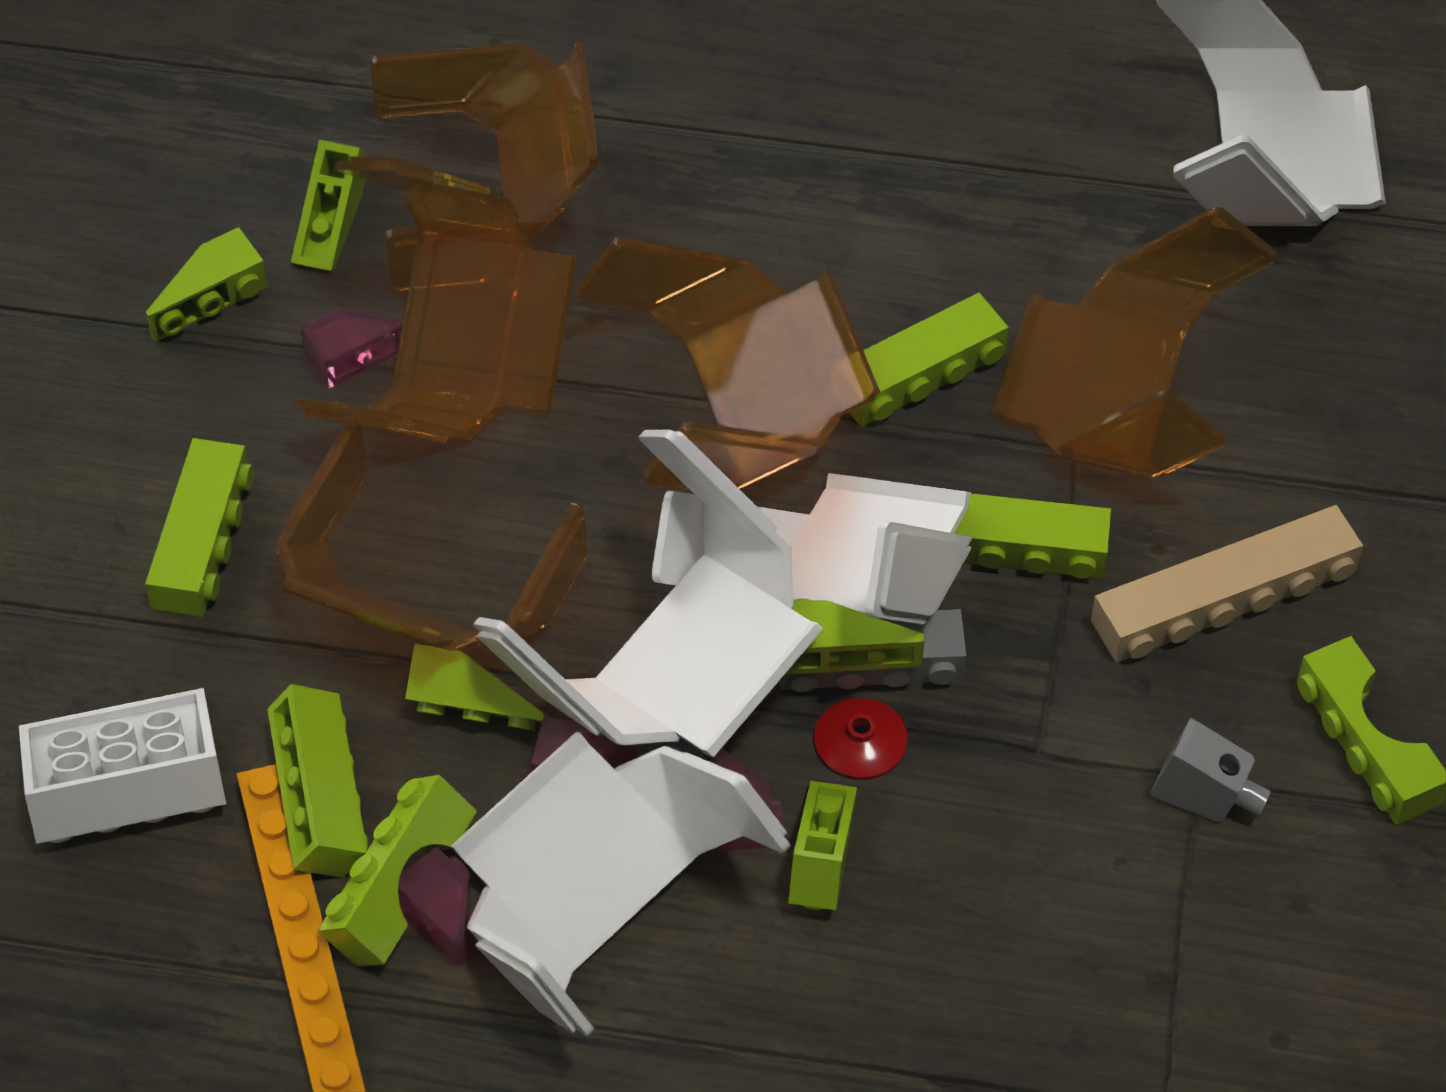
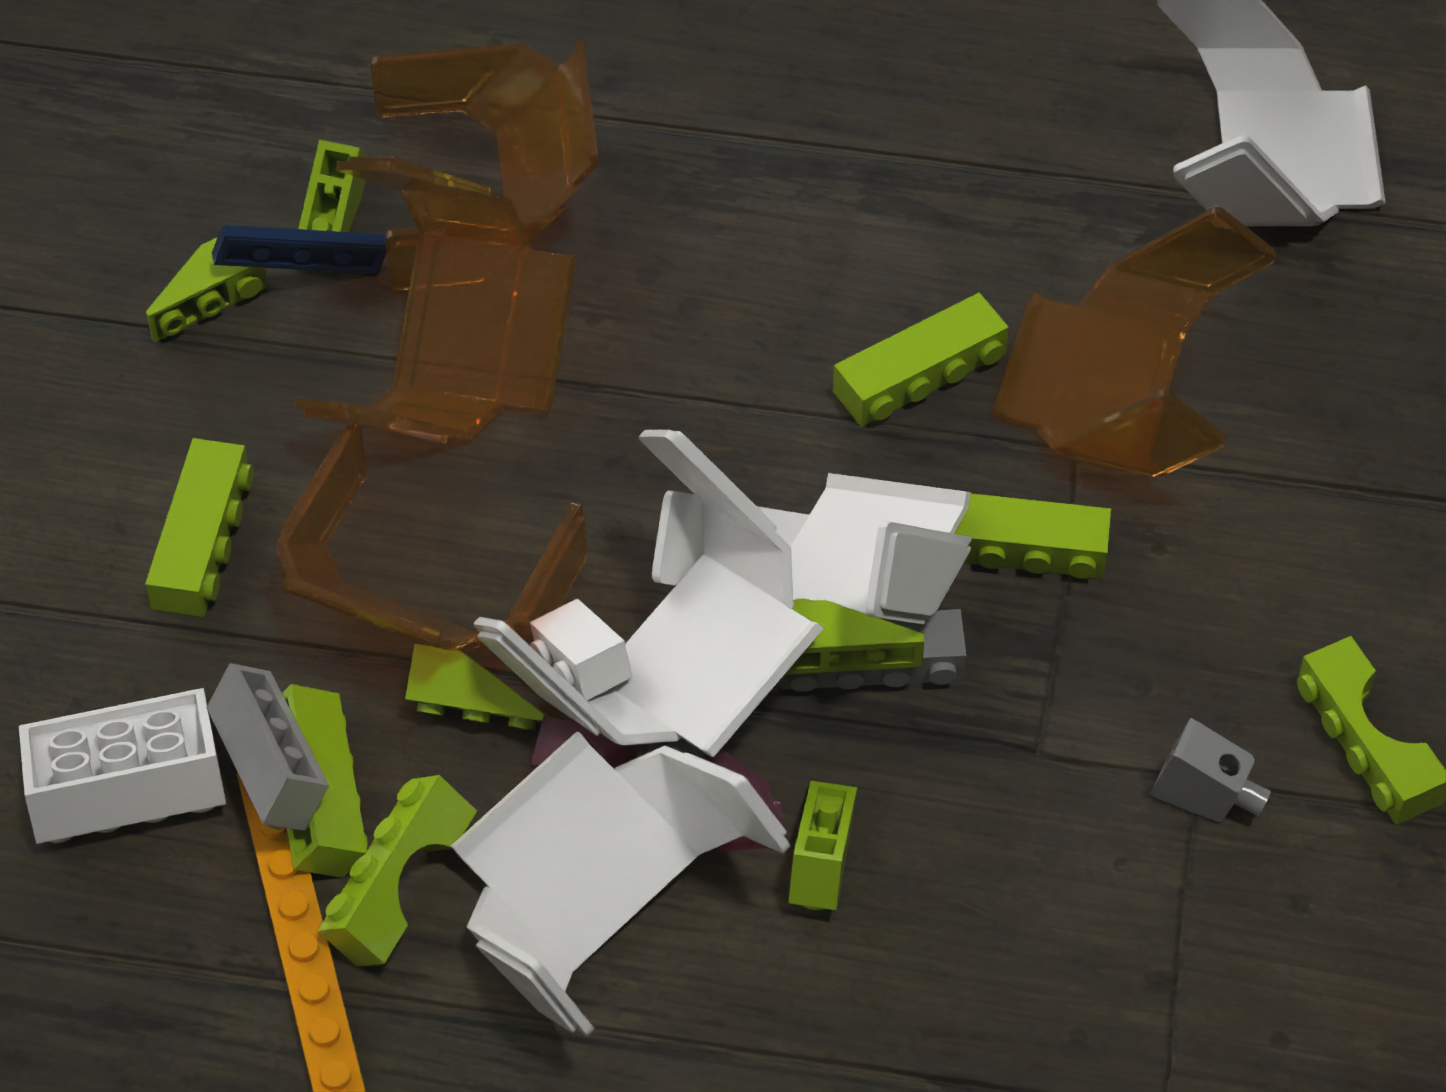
clear pink slope [300,309,405,388] -> none
clear pink slope [398,846,471,967] -> none
clear orange piece [576,237,880,491] -> none
red dish [814,698,907,780] -> none
tan brick [1091,505,1363,663] -> none
none -> light grey brick [206,663,329,831]
none -> dark blue tile [211,225,390,274]
none -> white brick [530,598,632,700]

